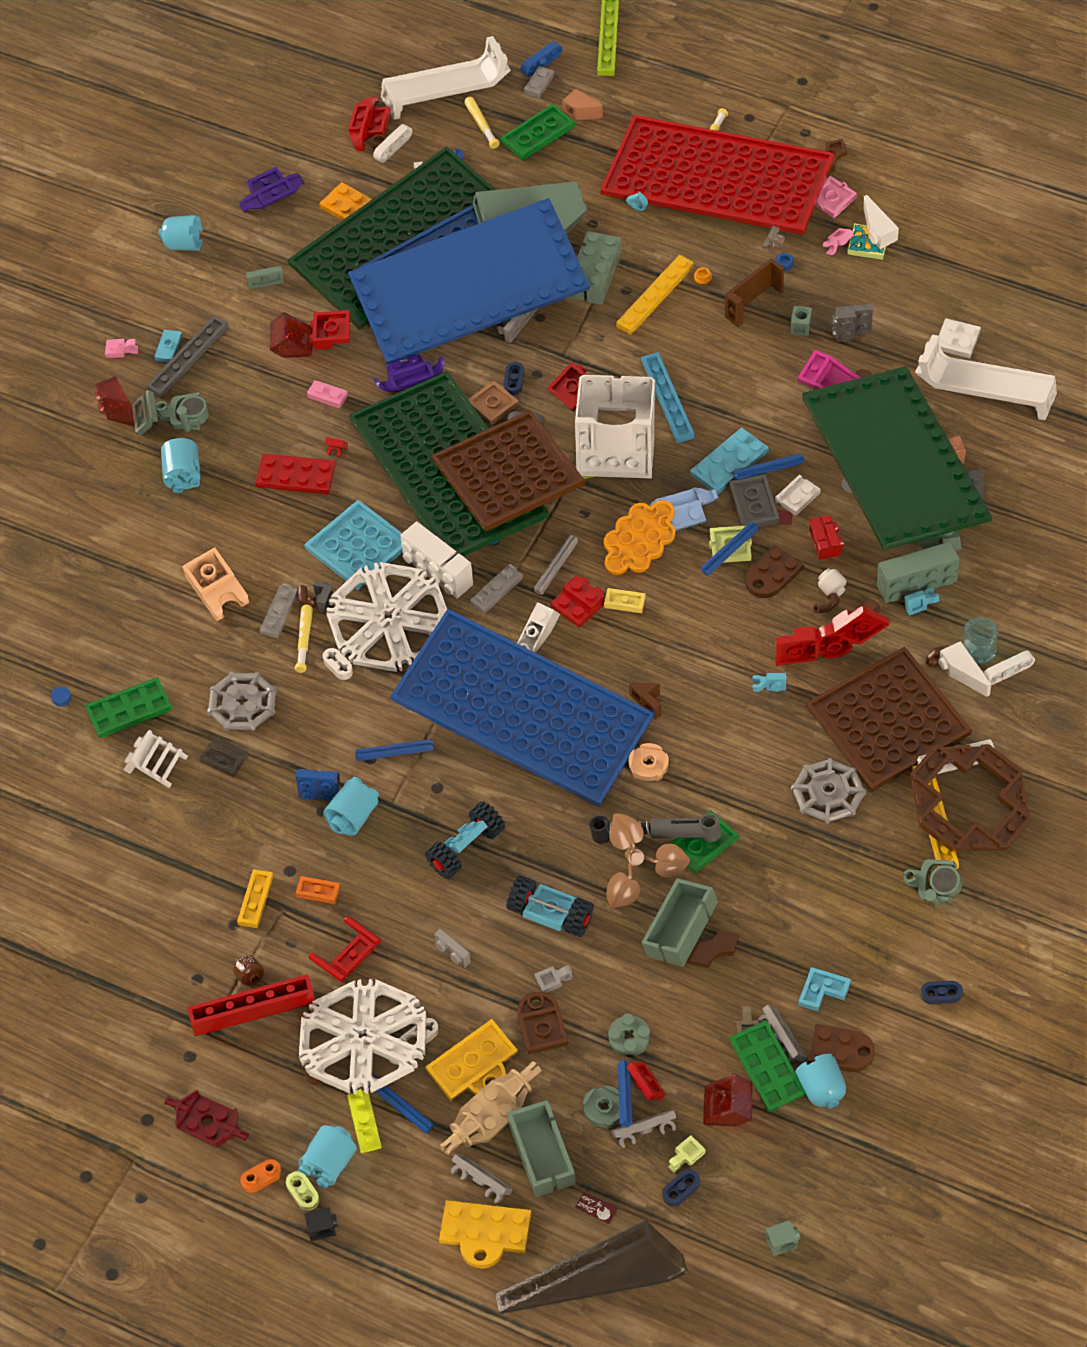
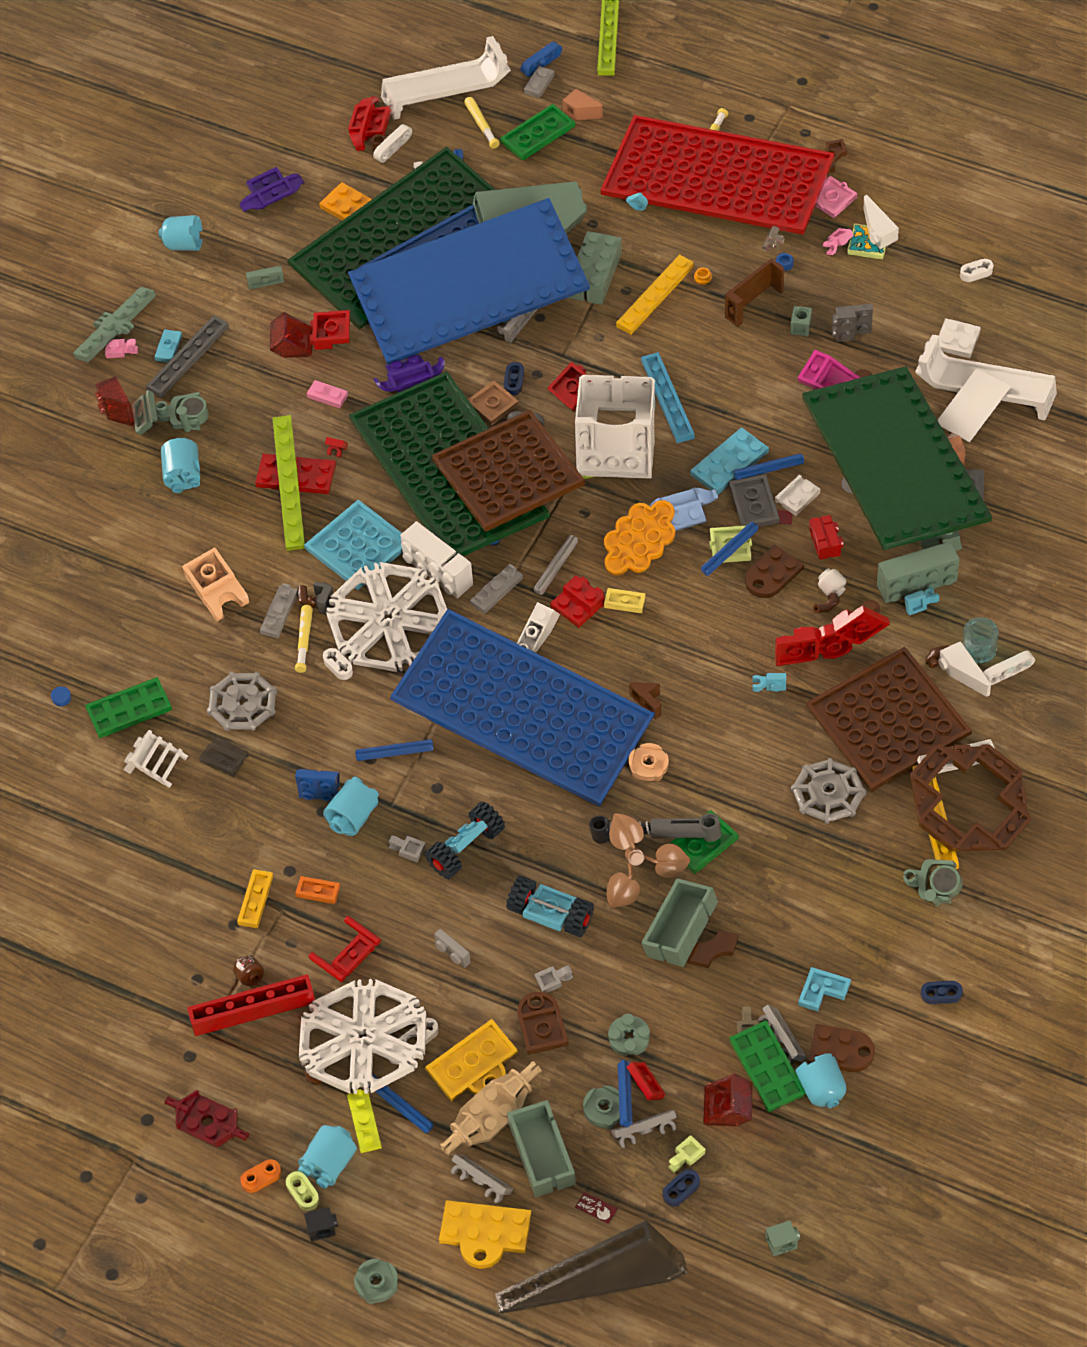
none -> sand green hinge [73,287,156,362]
none -> lime plate [272,415,305,551]
none -> sand green plate [354,1259,398,1304]
none -> light grey plate [389,835,426,863]
none -> white sticker [938,368,1011,442]
none -> white beam [960,259,993,282]

